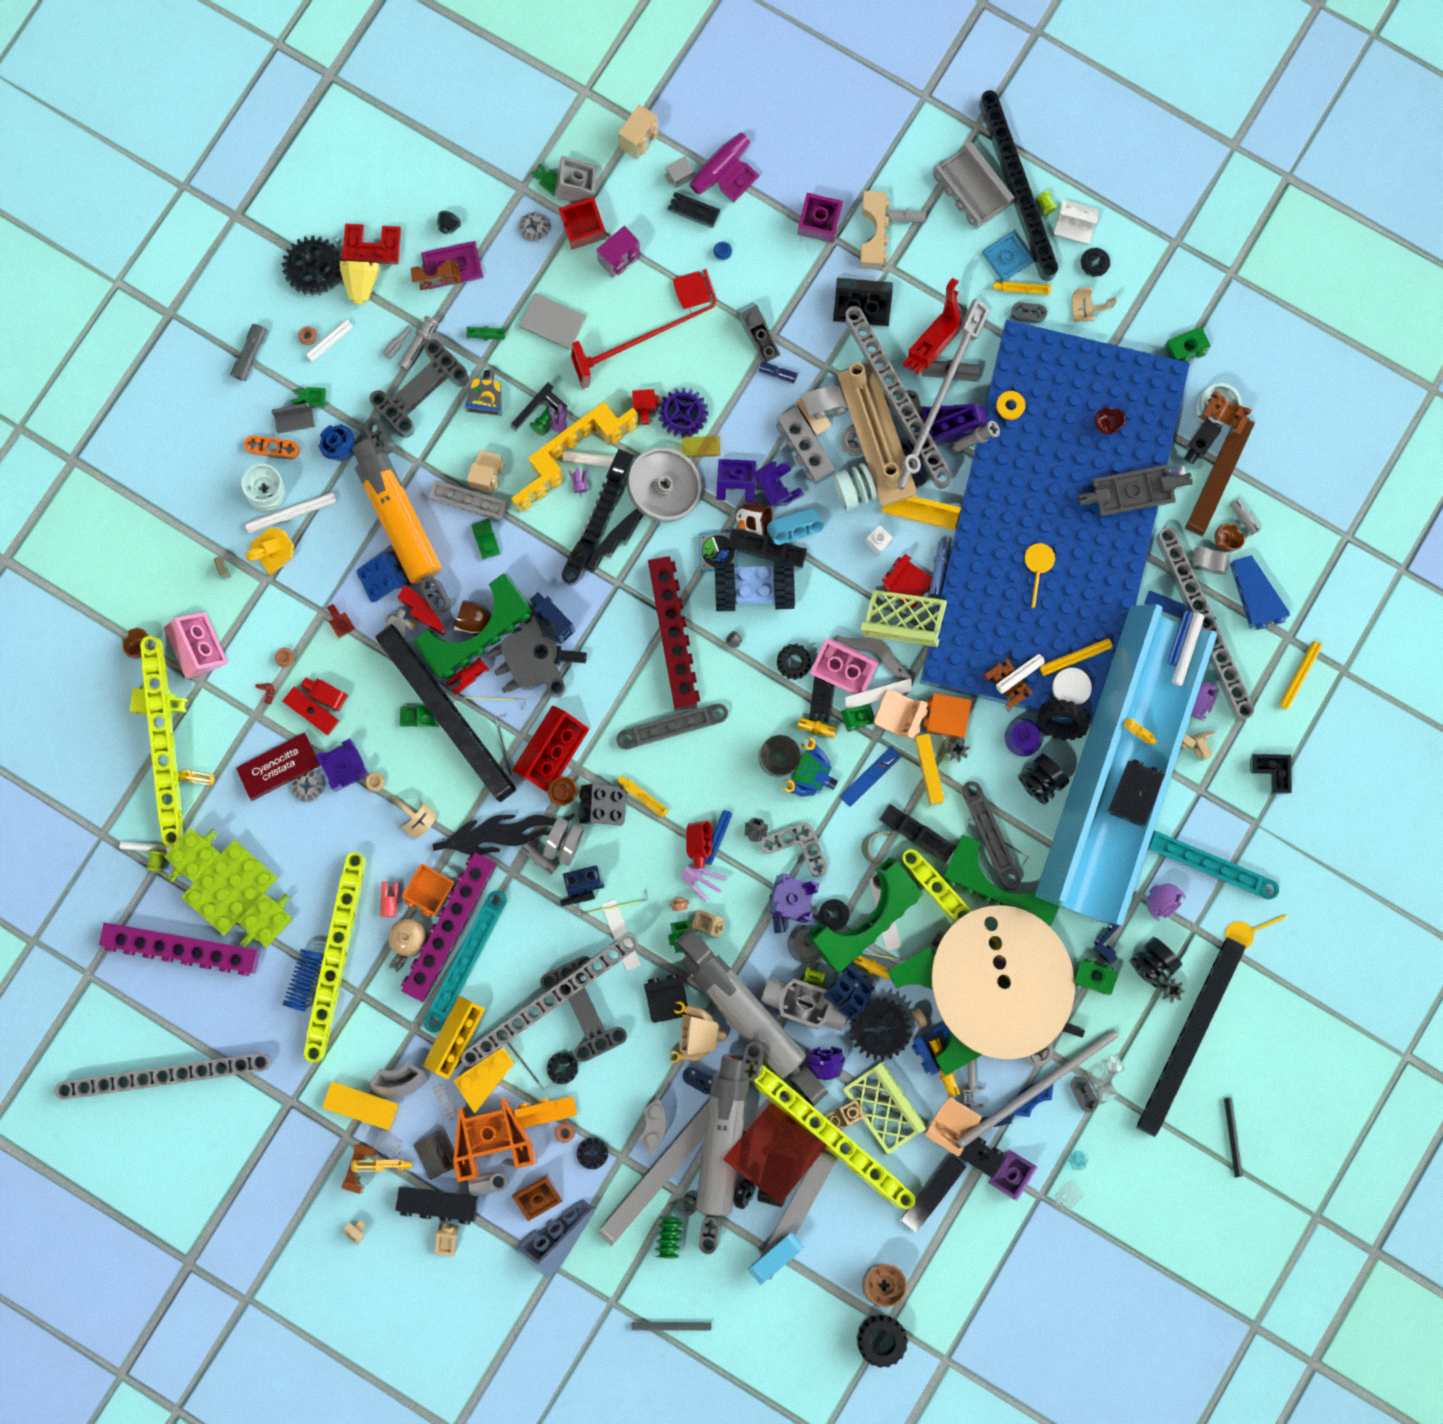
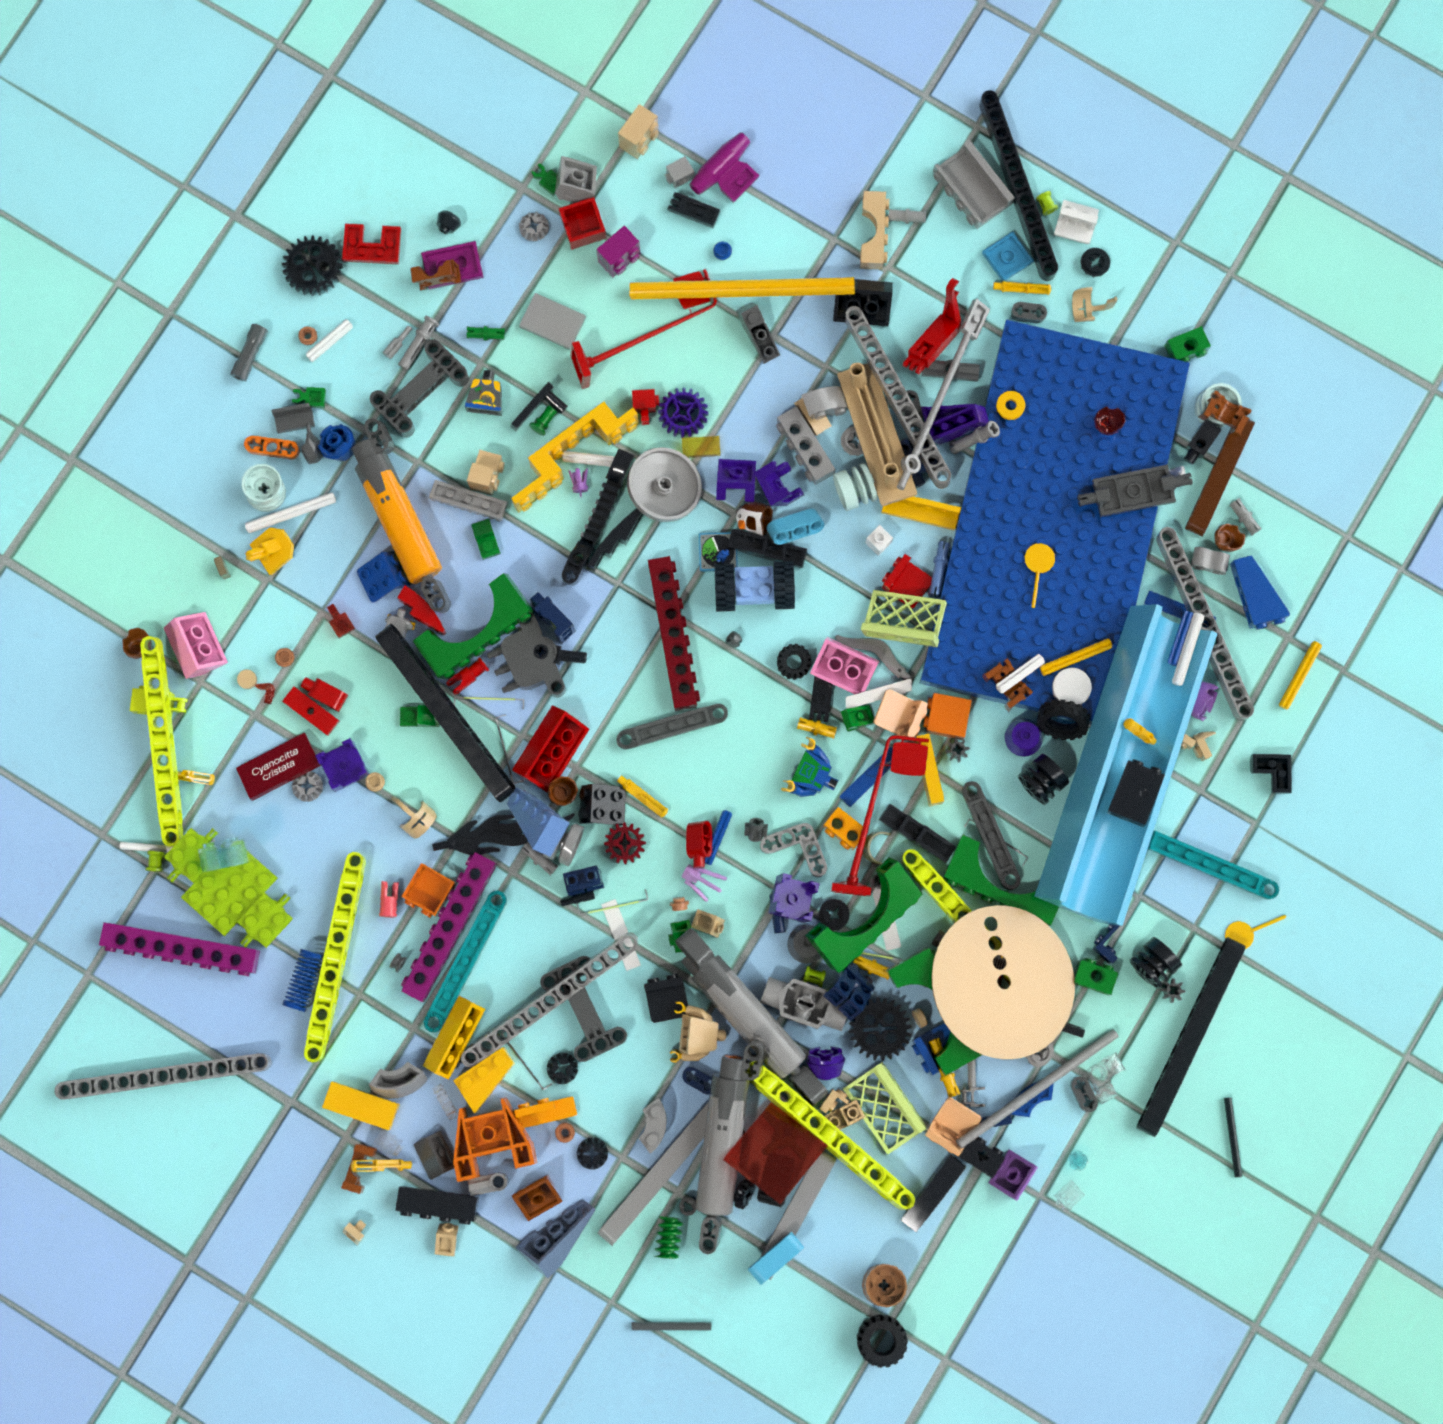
light yellow cone [340,261,380,304] -> none
tan cylinder [388,918,428,958] -> none
reddish brown piece [452,600,491,636] -> none
medium lavender piece [549,404,569,433] -> none
clear smoke wheel [758,735,801,777] -> none
dark blue piece [759,361,798,384] -> none
magenta brick [797,192,843,243] -> none
medium lavender cylinder [1147,883,1186,921] -> none
none -> clear light blue brick [198,837,249,872]
none -> tan tile [237,670,257,689]
none -> dark grey piece [301,422,323,464]
none -> medium blue wedge [507,787,569,857]
none -> dark red gear [604,822,646,865]
none -> yellow axle [629,277,855,299]
none -> tan bracket [819,1089,849,1113]
none -> light orange brick [823,807,869,850]
none -> red piece [831,735,929,897]

